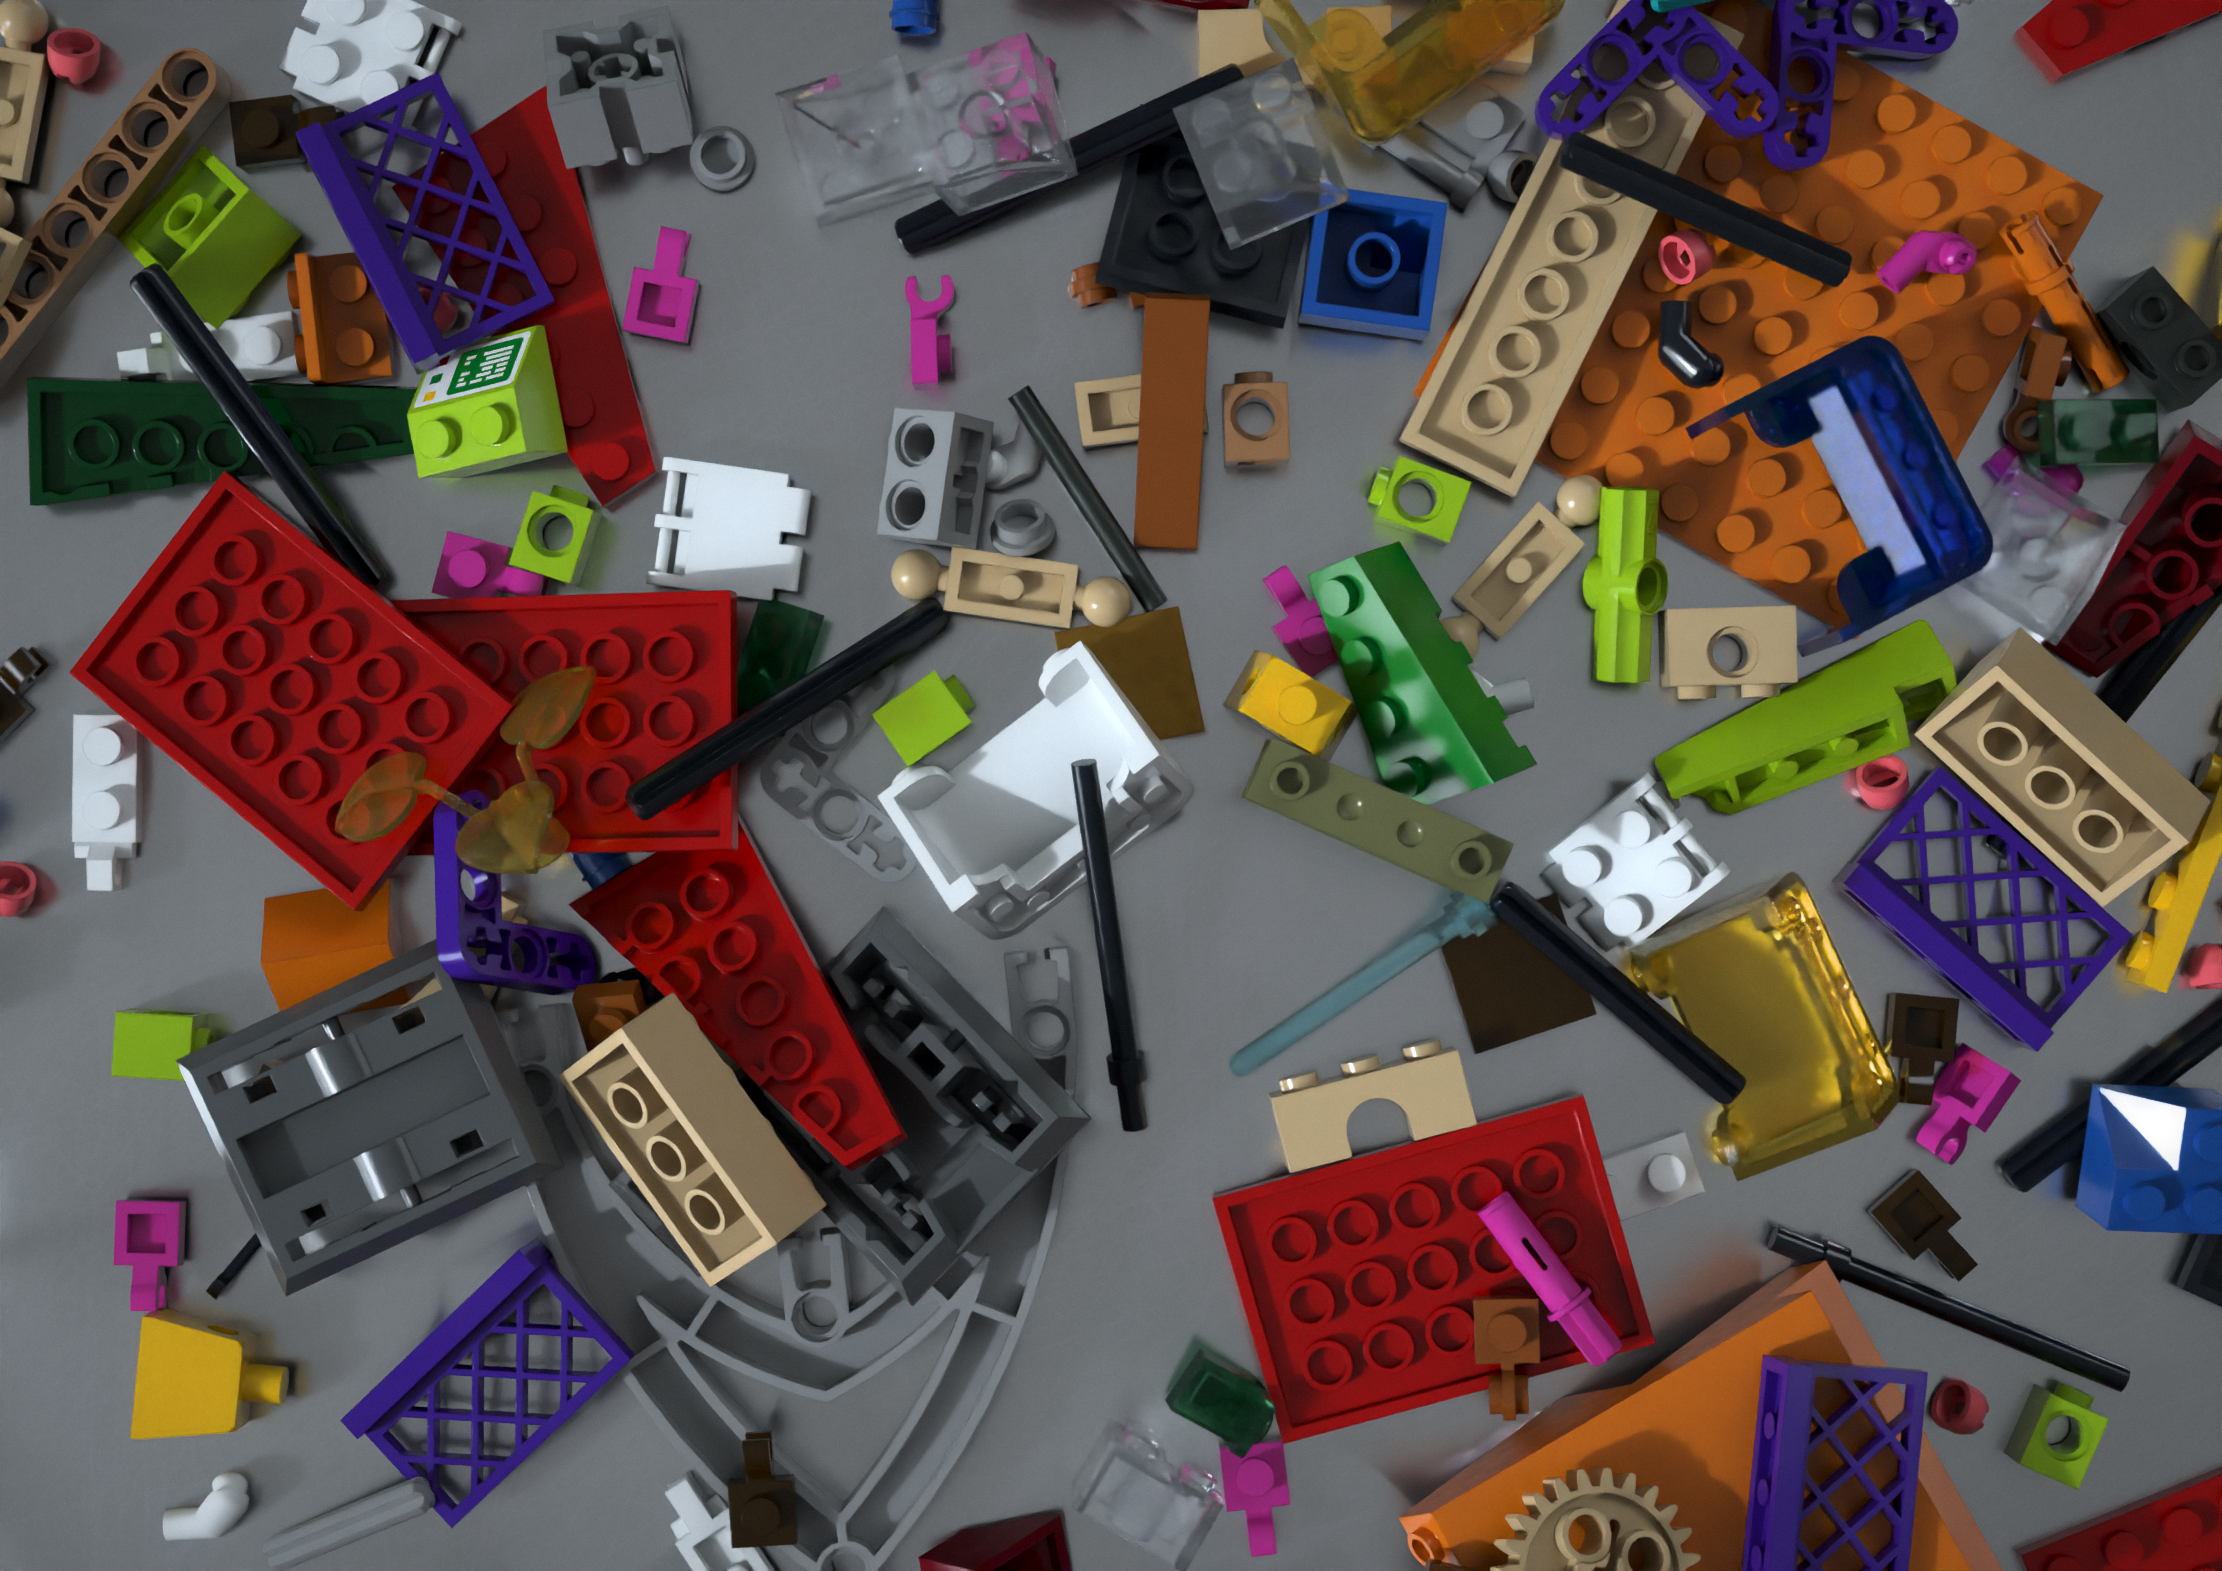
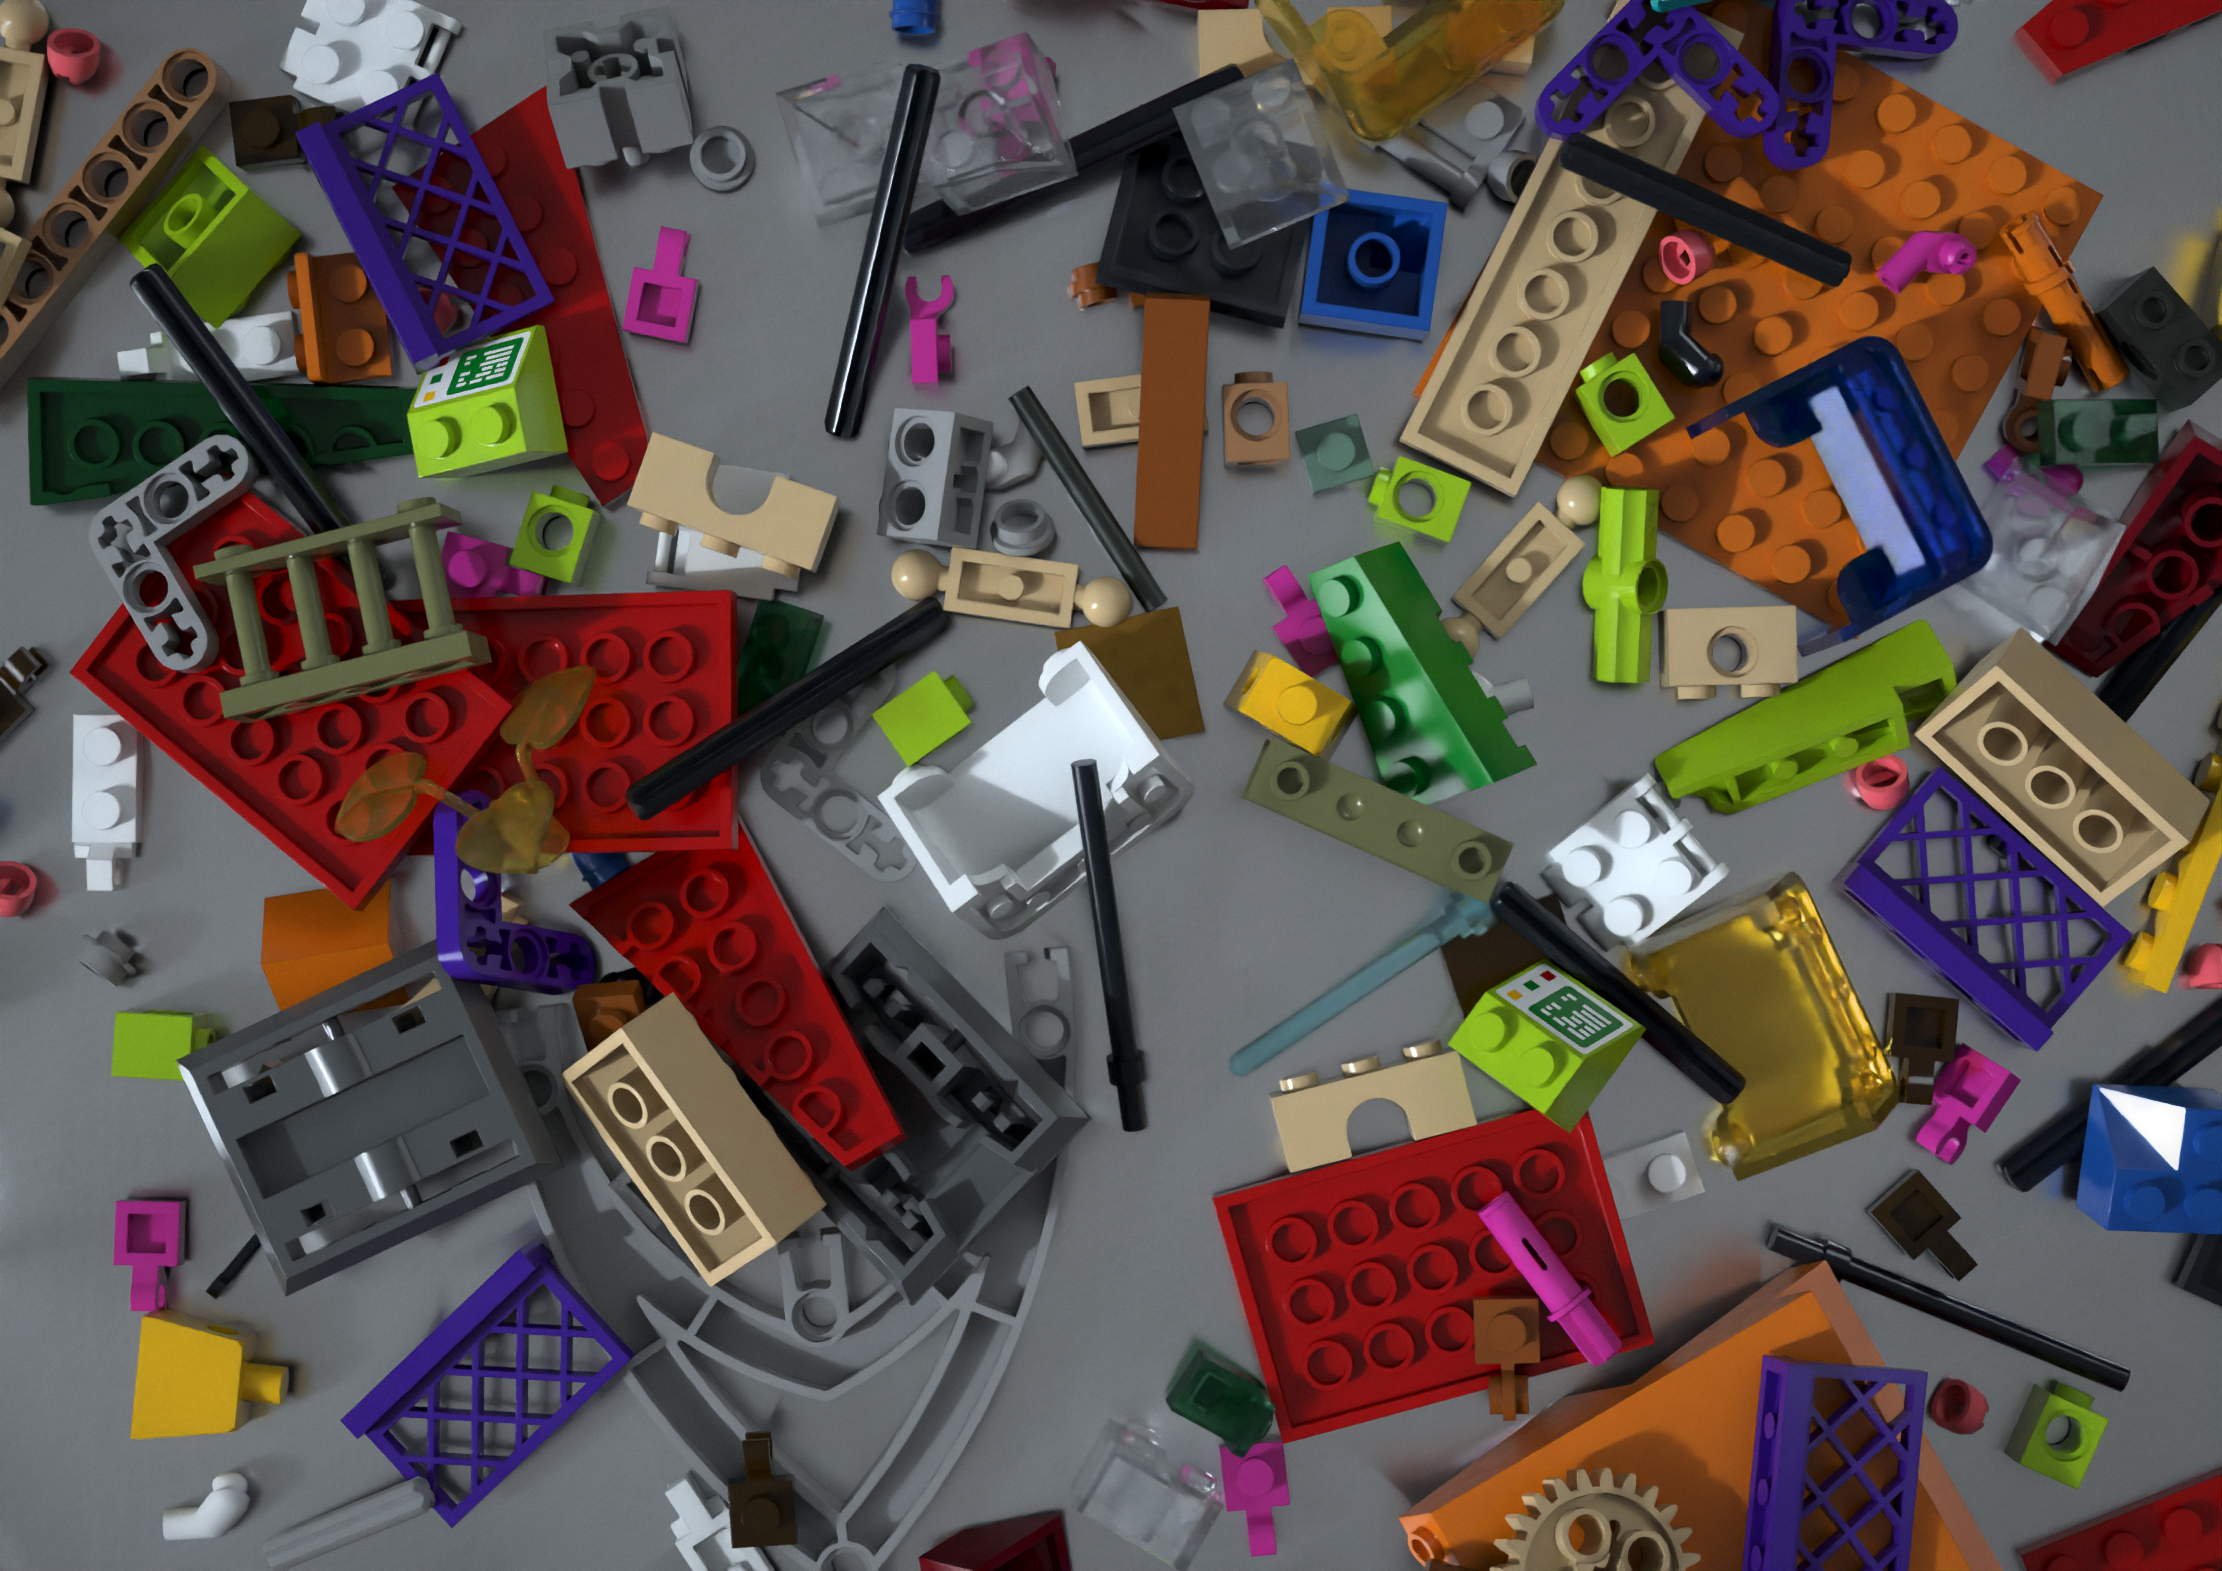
none -> light grey plate [74,930,136,988]
none -> light grey beam [88,435,260,673]
none -> olive fence [193,497,492,724]
none -> tan arch [627,431,842,580]
none -> black axle [824,64,941,438]
none -> sand green plate [1295,413,1375,494]
none -> lime slope [1448,958,1646,1134]
none -> lime brick [1571,352,1675,458]

